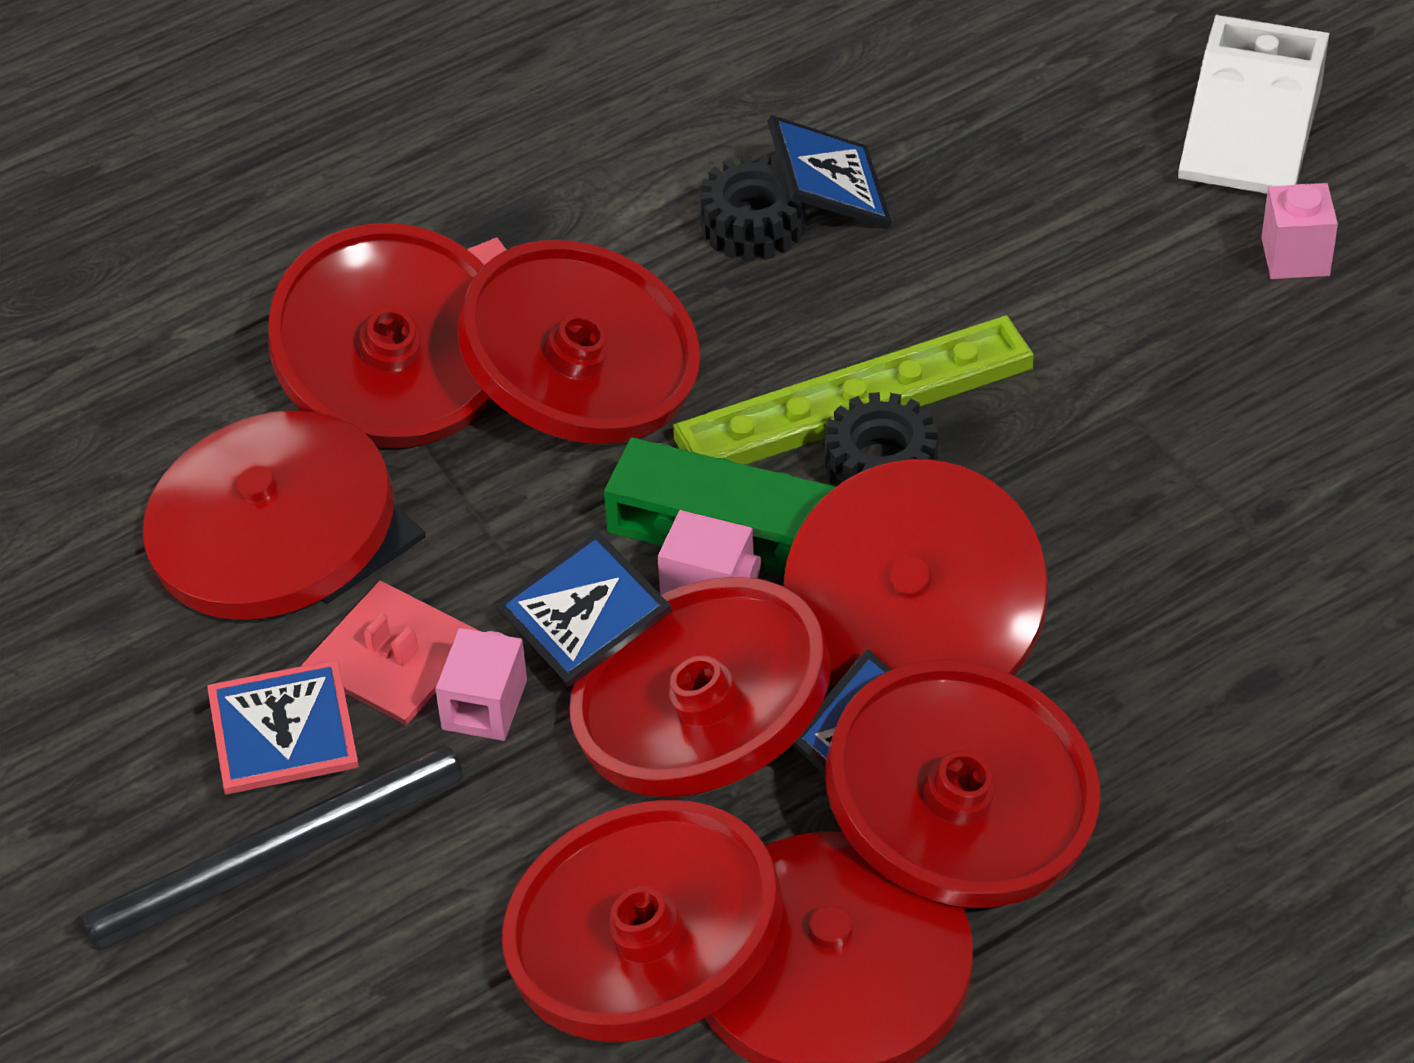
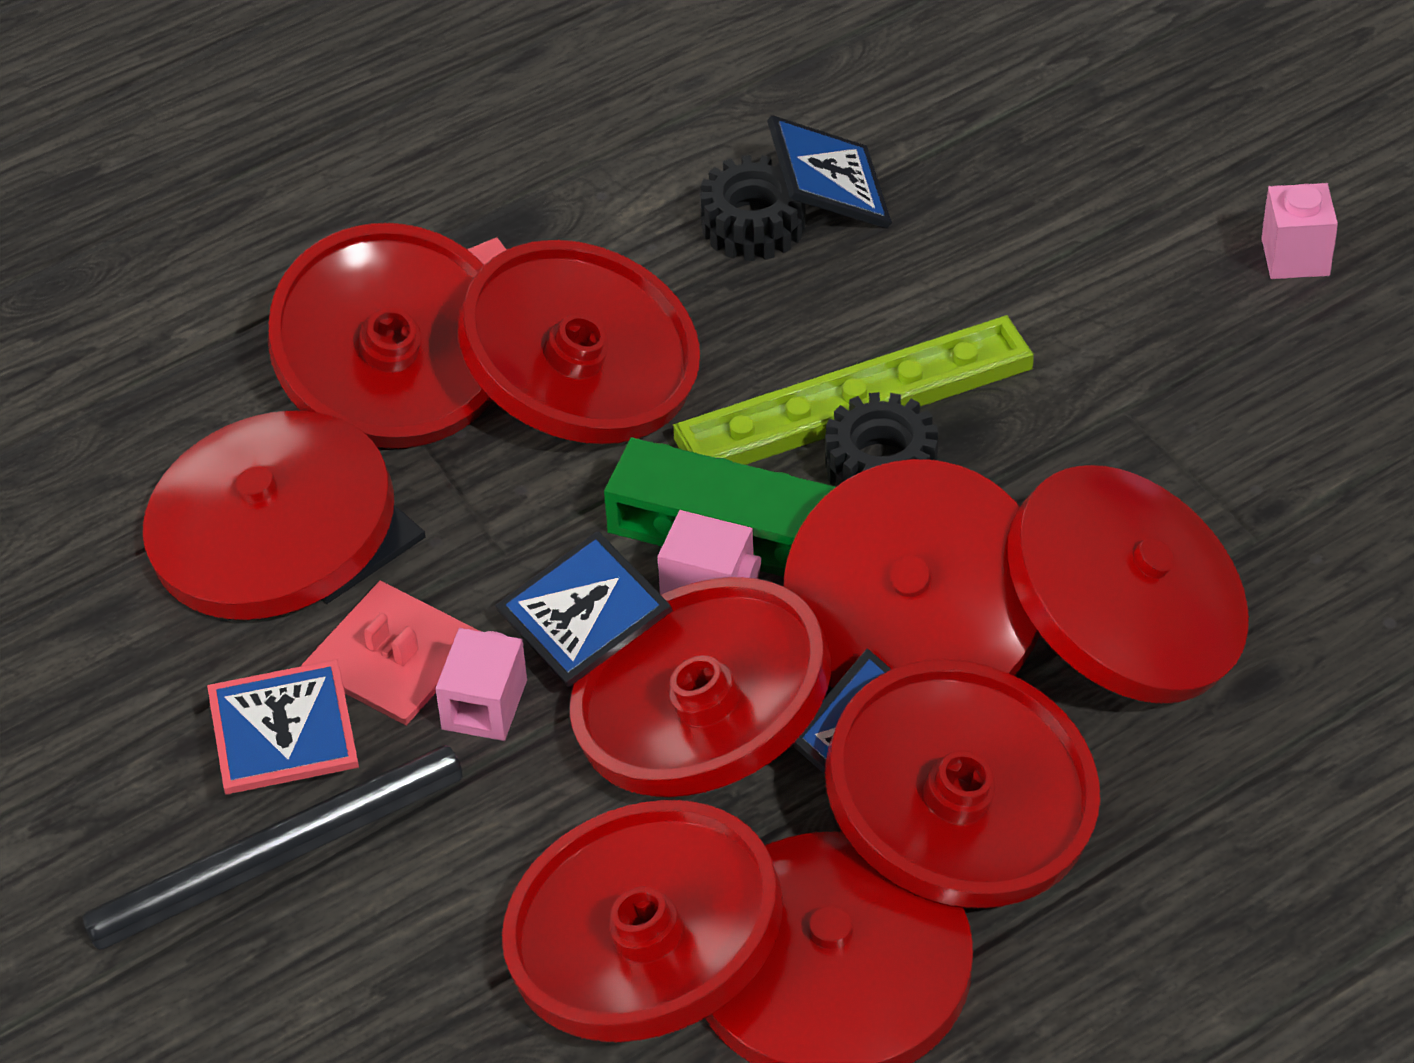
white slope [1178,15,1329,194] -> none
none -> red dish [1007,465,1249,703]

